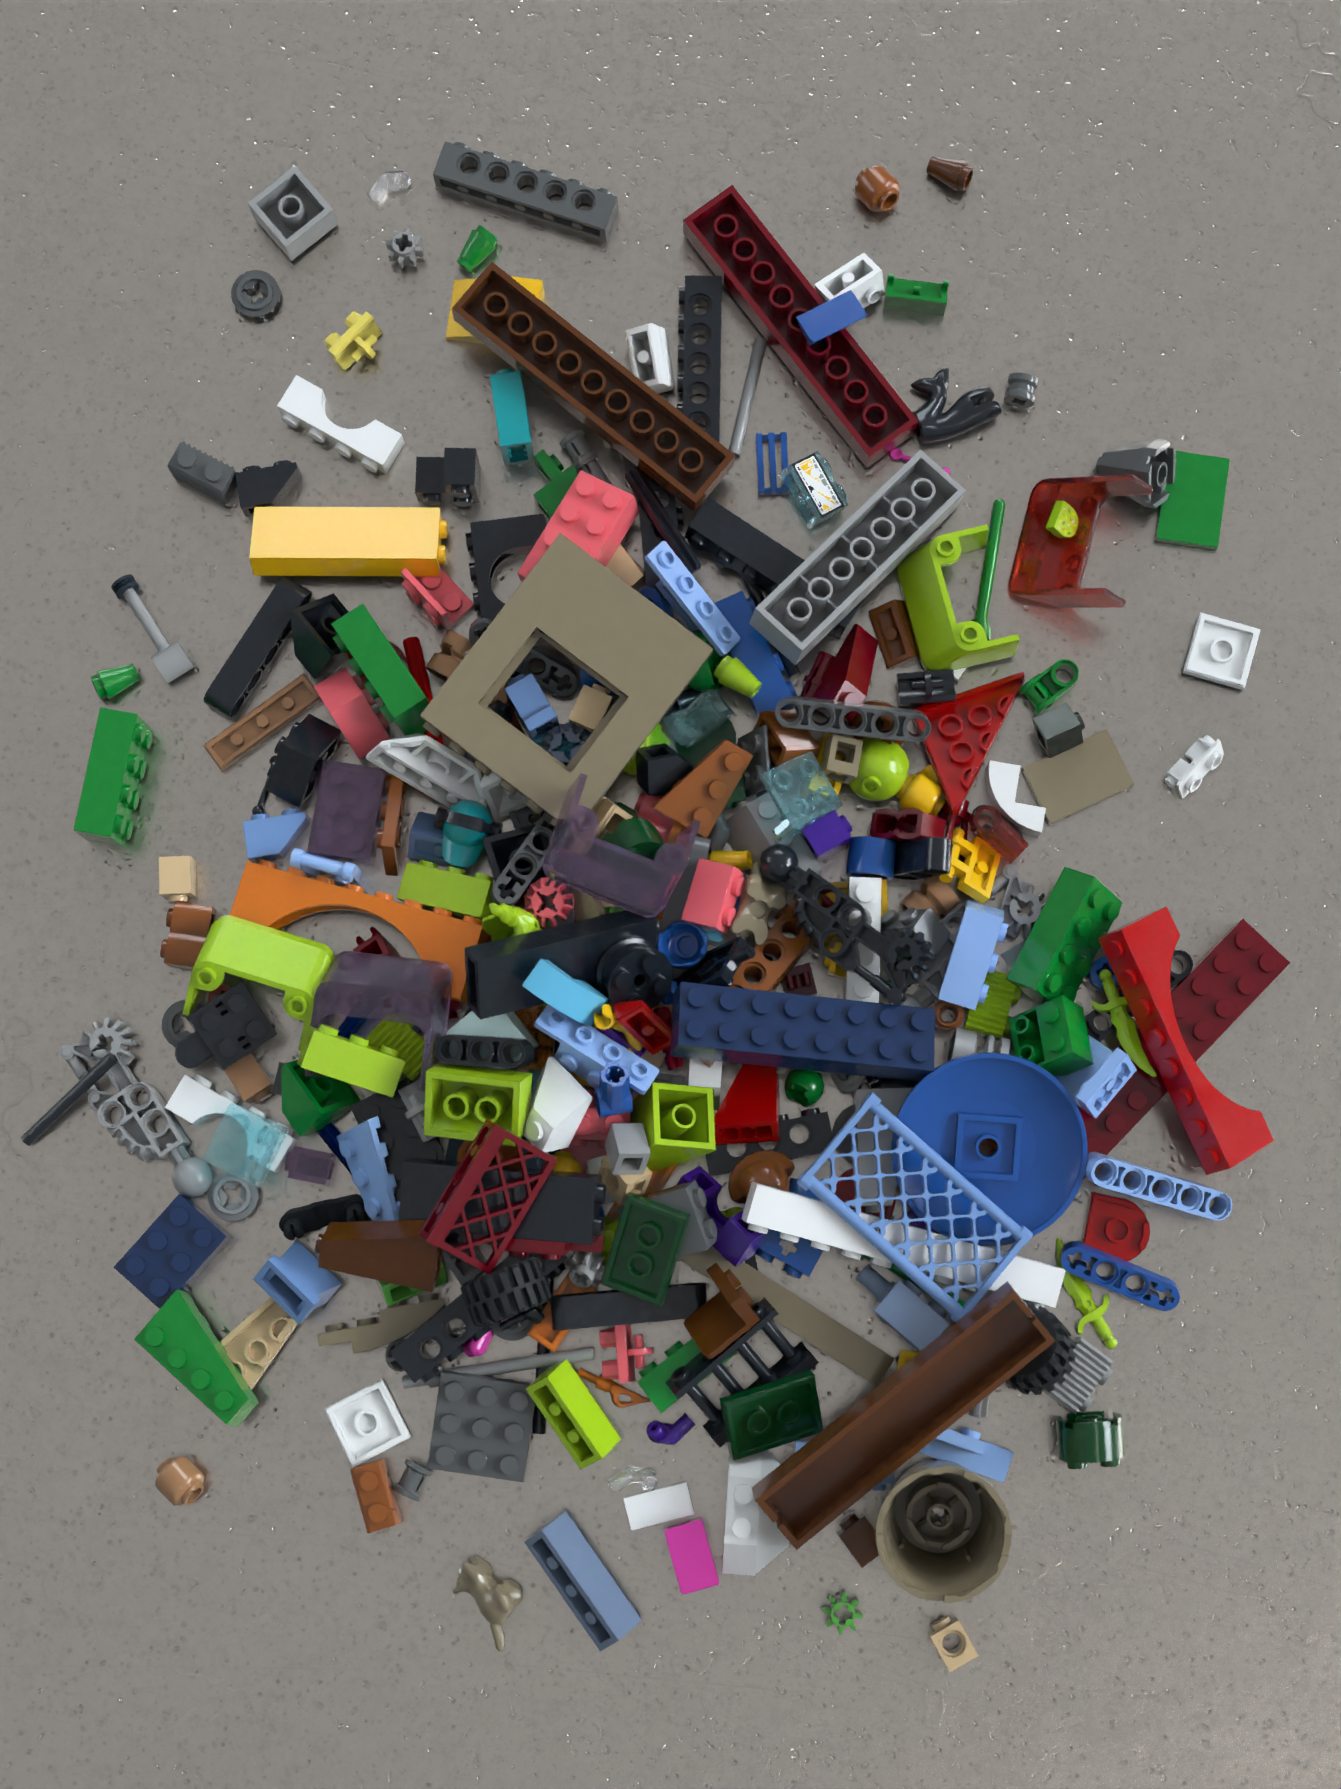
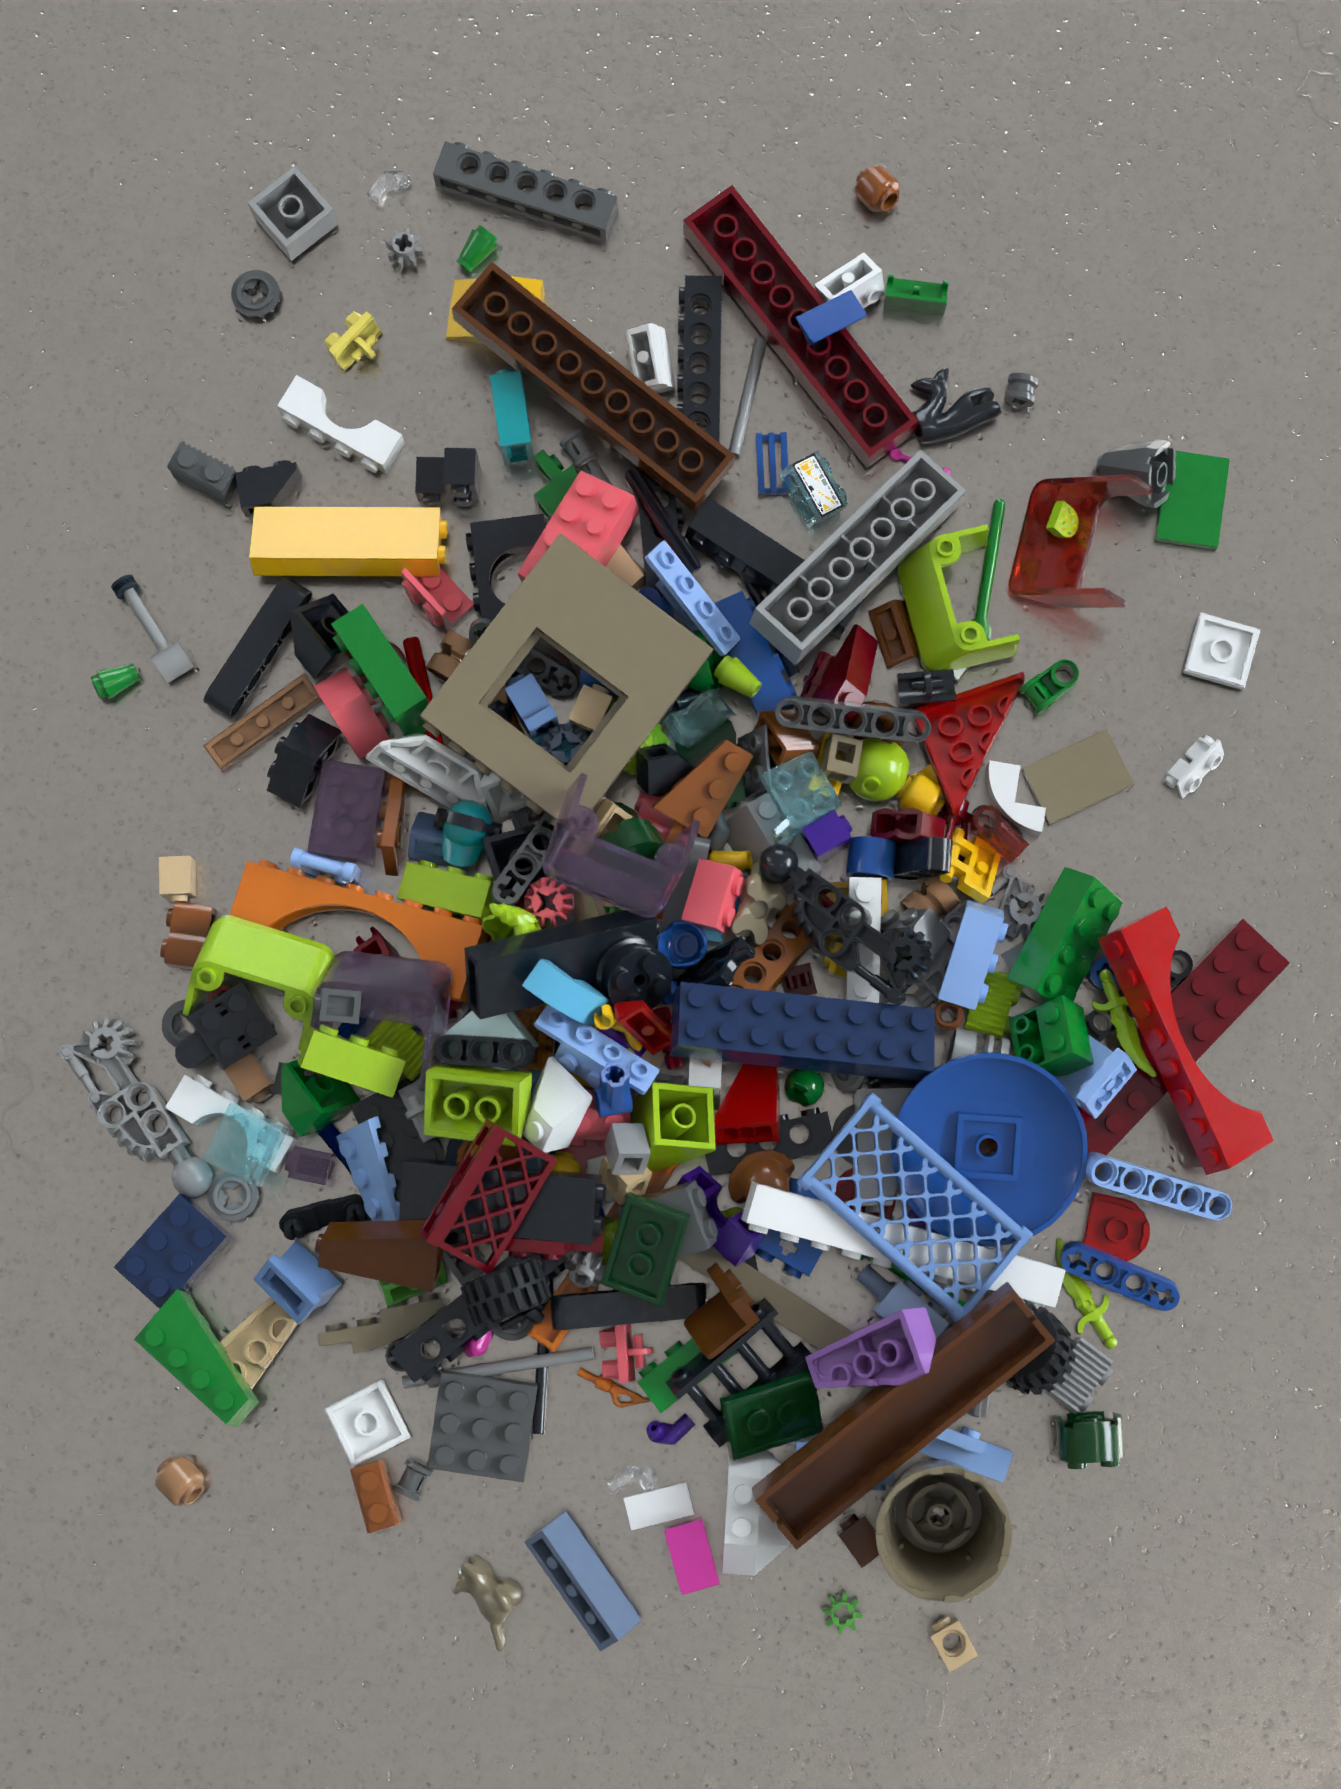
black bar [21,1052,118,1146] -> none
green brick [73,707,152,847] -> none
medium blue slope [243,809,310,863] -> none
black hinge [252,755,277,815] -> none
lime brick [526,1359,621,1470] -> none
reddish brown cone [926,156,974,191] -> none
pearl dark grey brick [1033,703,1085,758] -> none
none -> dark grey bracket [313,988,362,1024]
none -> medium lavender wedge [805,1307,937,1388]

